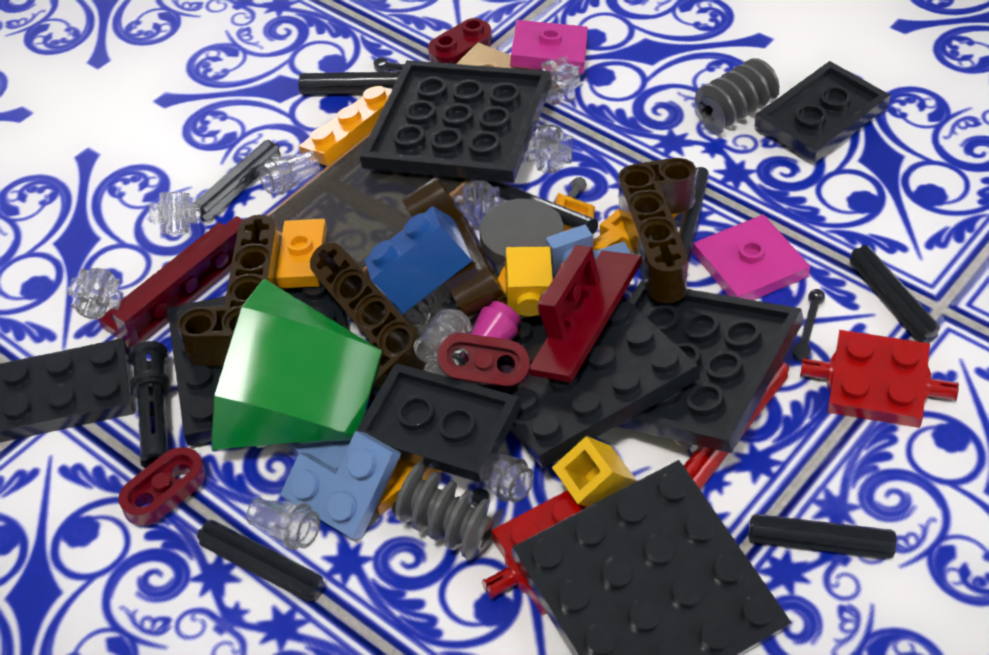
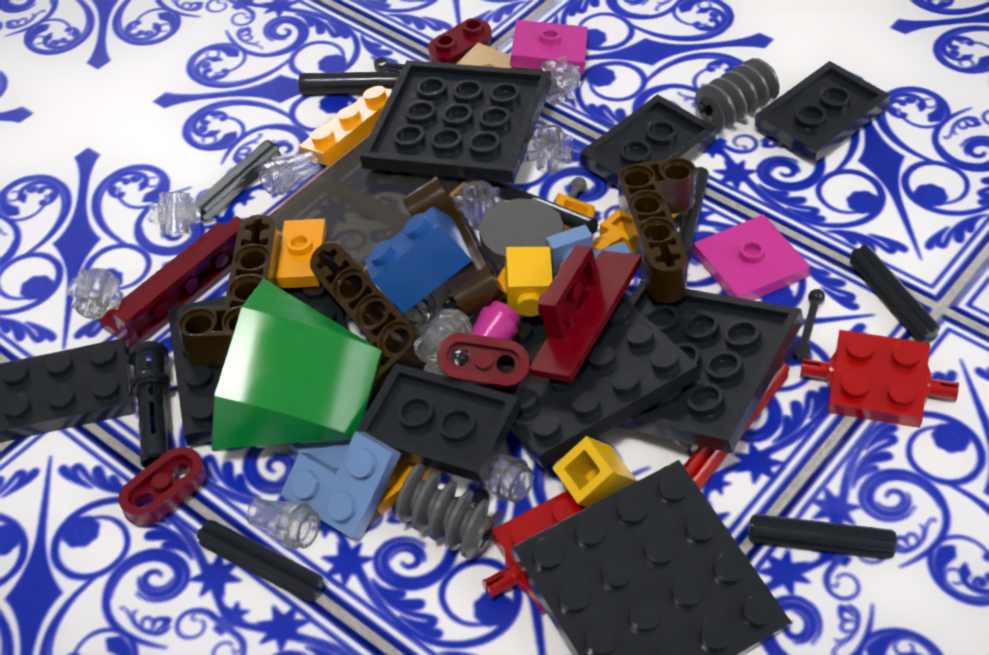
none -> black plate [580,94,717,187]

